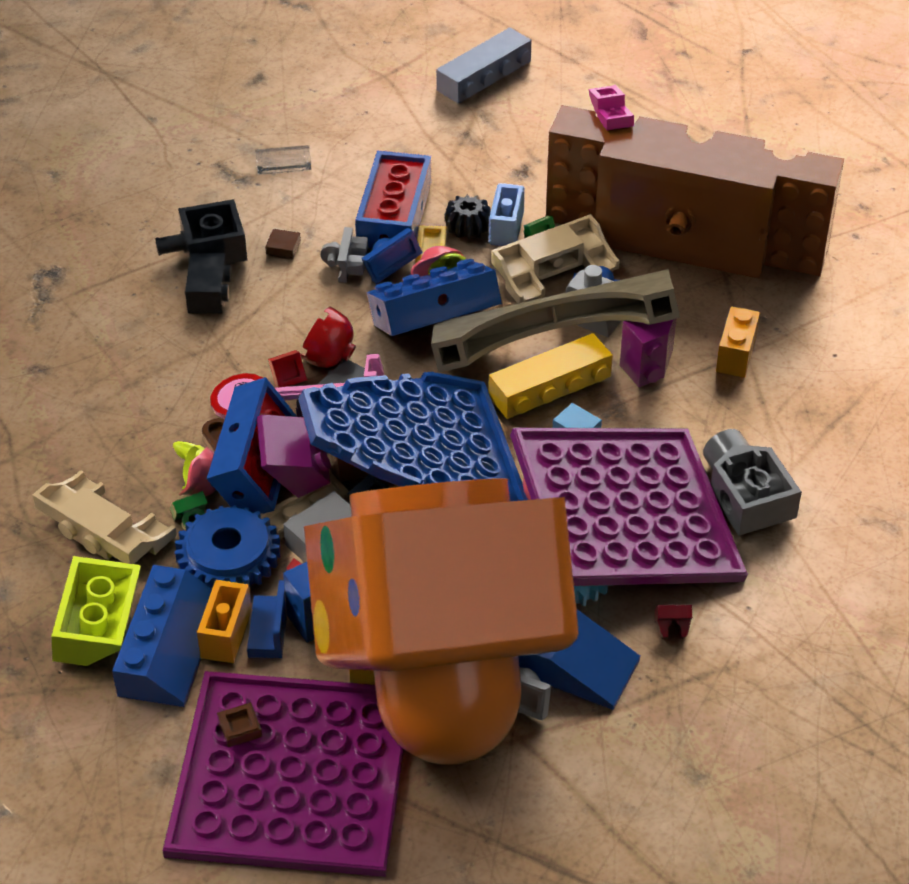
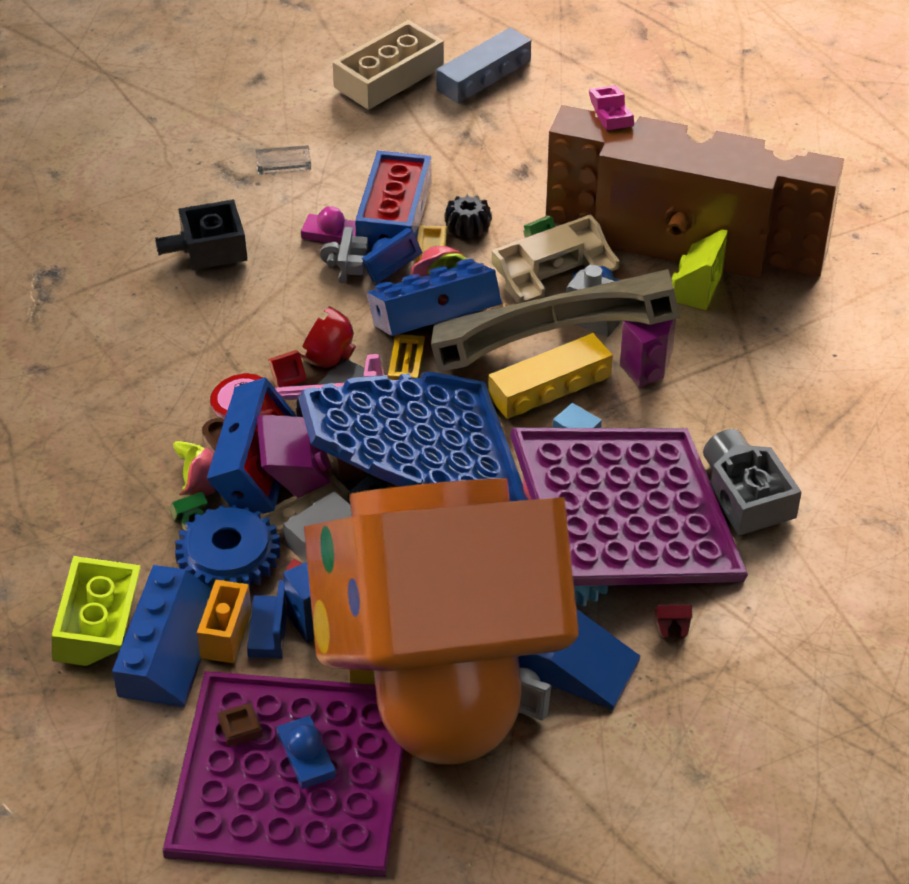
tan bracket [32,470,177,564] -> none
black brick [185,253,232,313] -> none
reddish brown tile [265,229,301,258] -> none
light blue brick [488,183,525,247] -> none
light orange brick [716,306,760,378] -> none
none -> blue tile [276,715,336,789]
none -> dark pink tile [301,206,356,245]
none -> tan brick [332,20,444,110]
none -> yellow tile [388,334,425,380]
none -> neon yellow slope [671,229,728,310]

